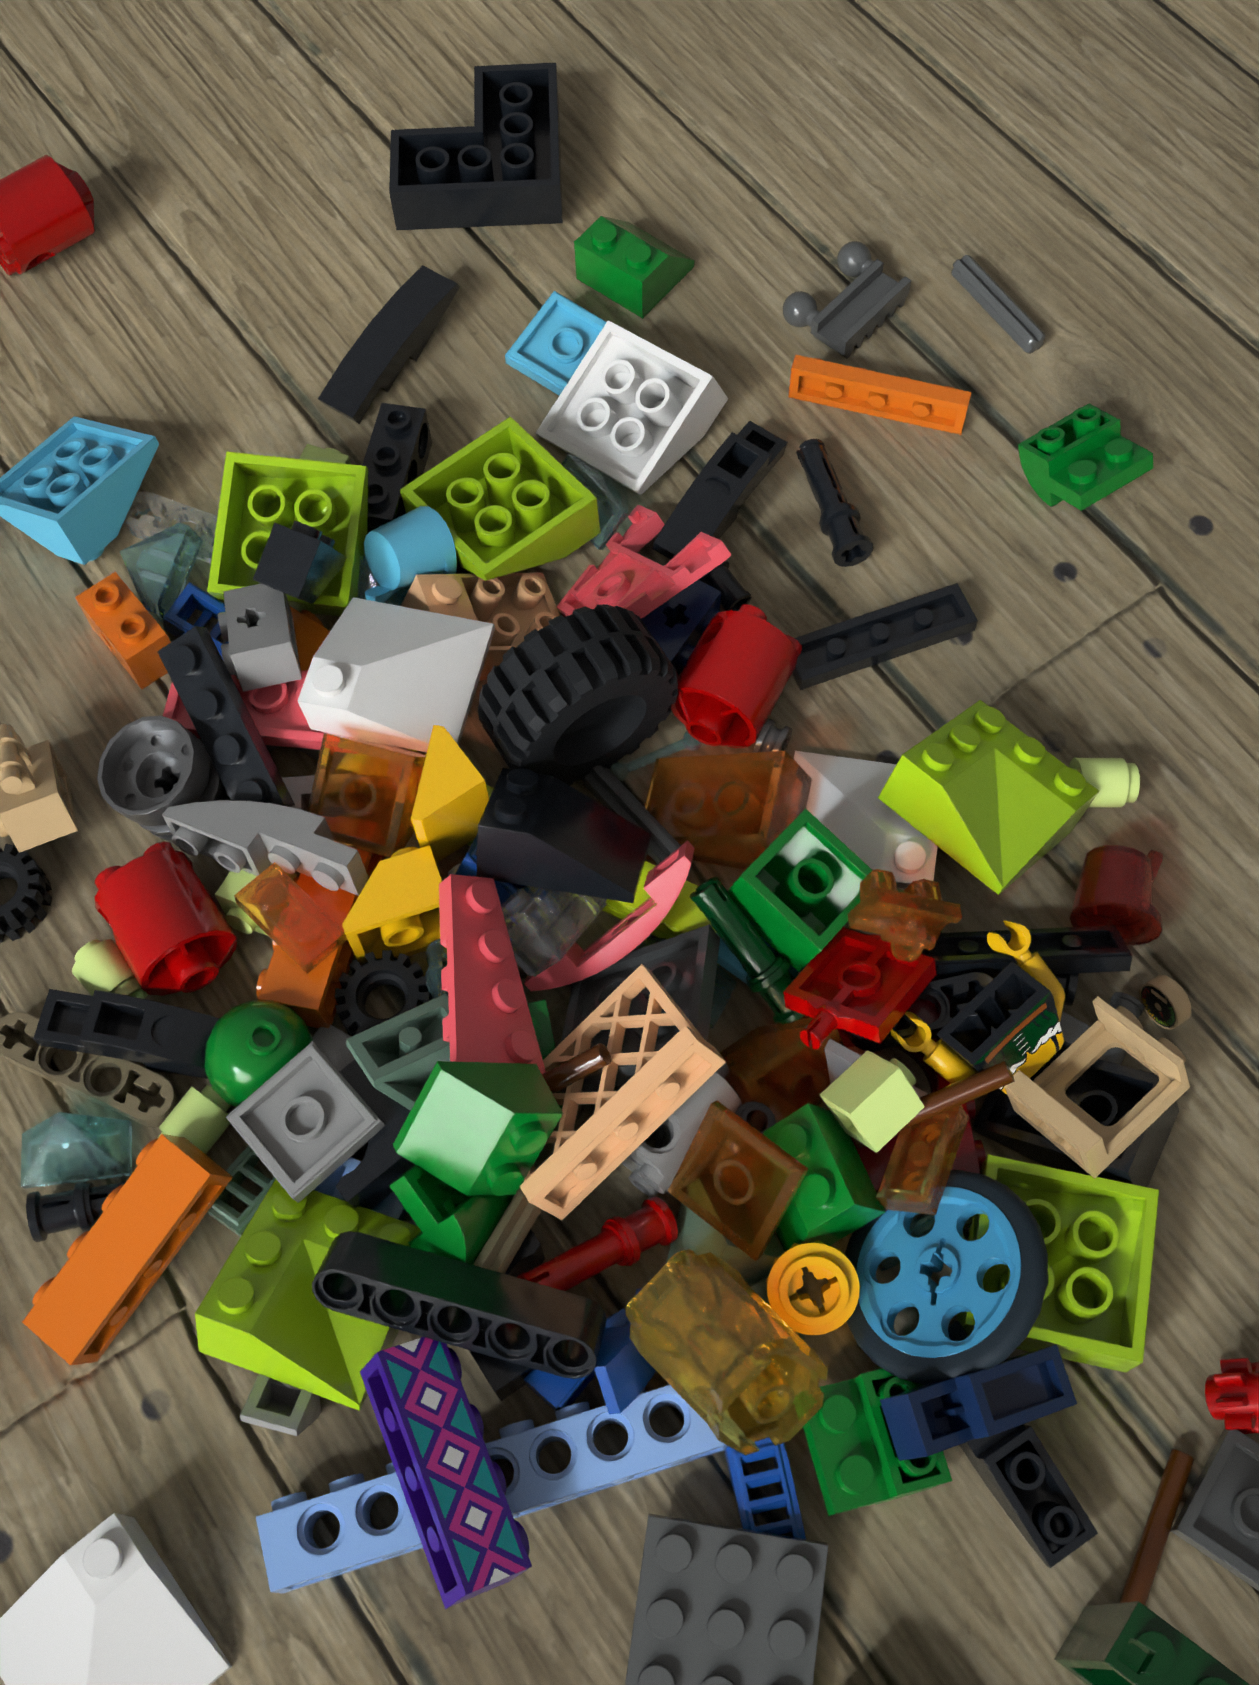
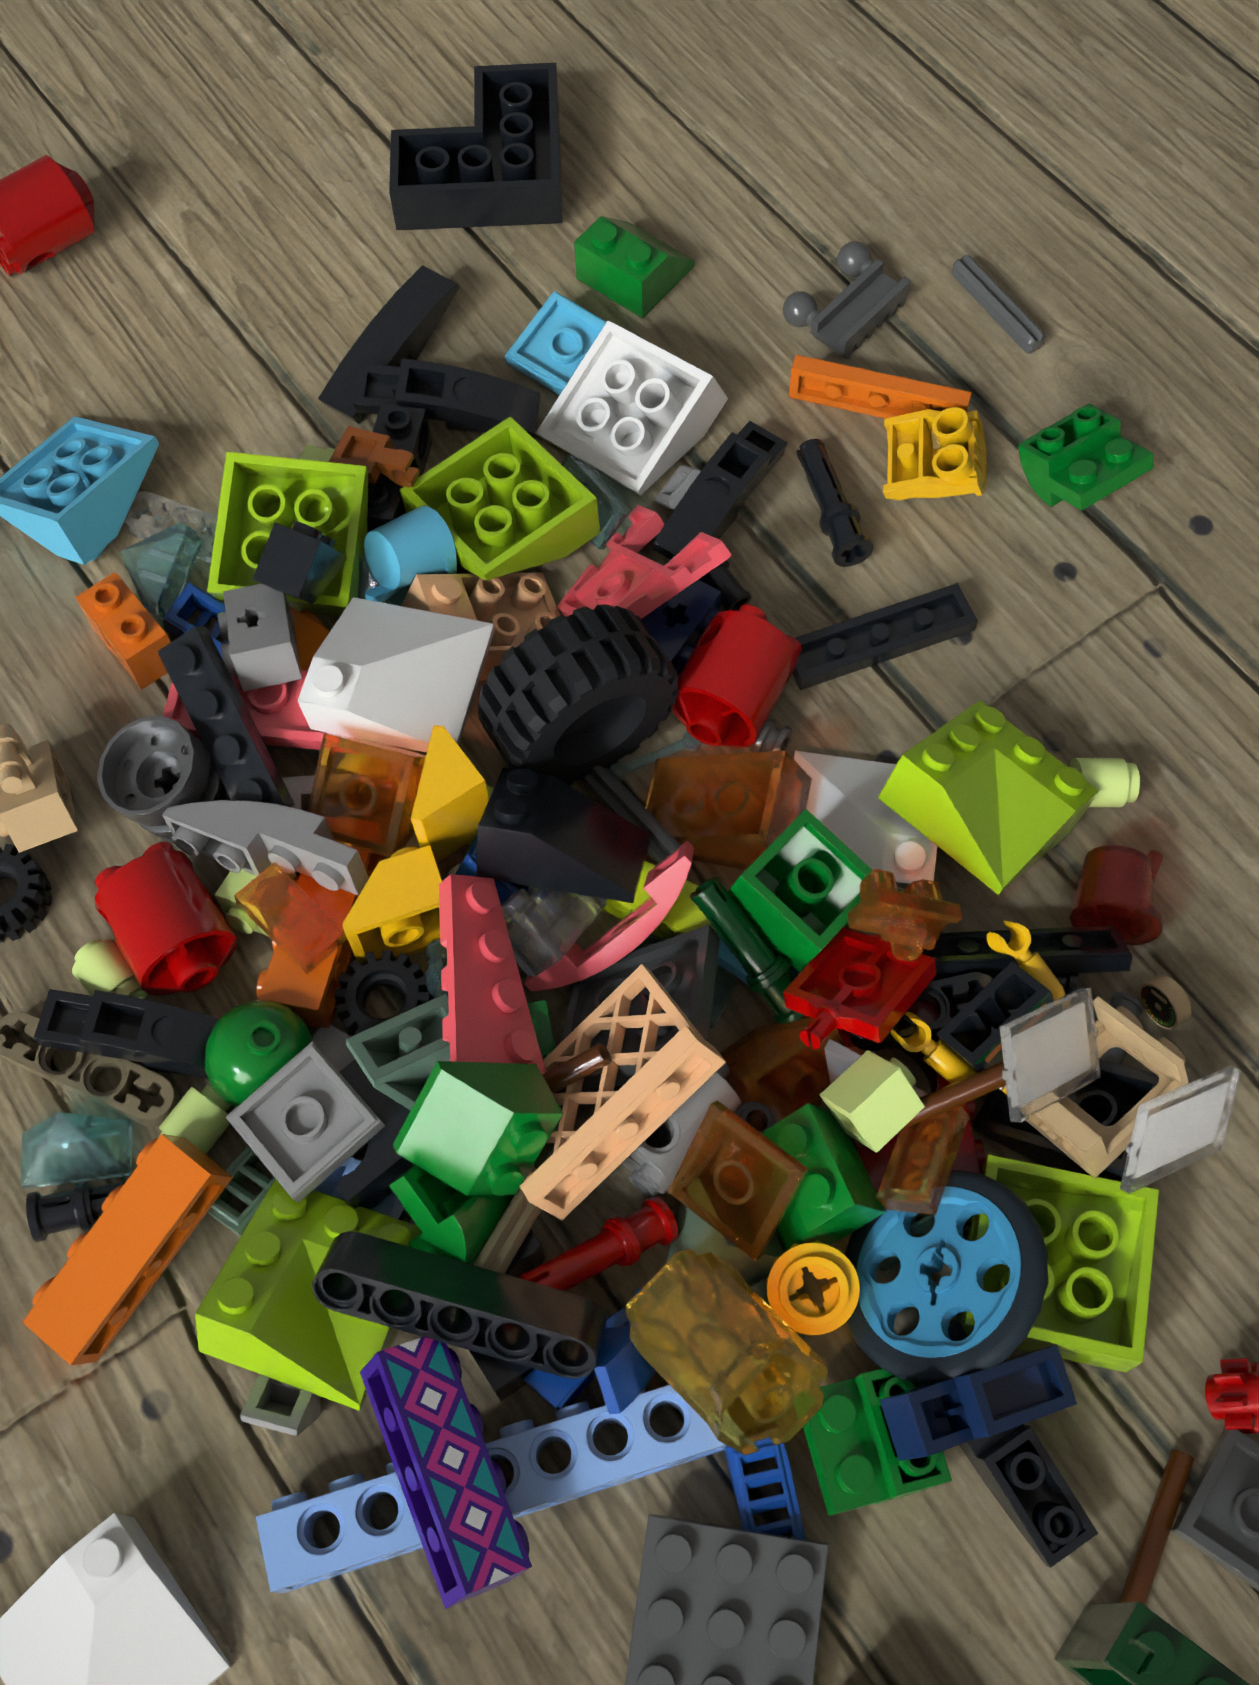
none -> dark orange plate [329,426,420,487]
none -> black slope [354,359,540,438]
none -> light grey slope [655,465,701,510]
none -> yellow slope [883,407,987,500]
none -> clear piece [1000,988,1101,1123]
none -> clear piece [1120,1066,1241,1194]

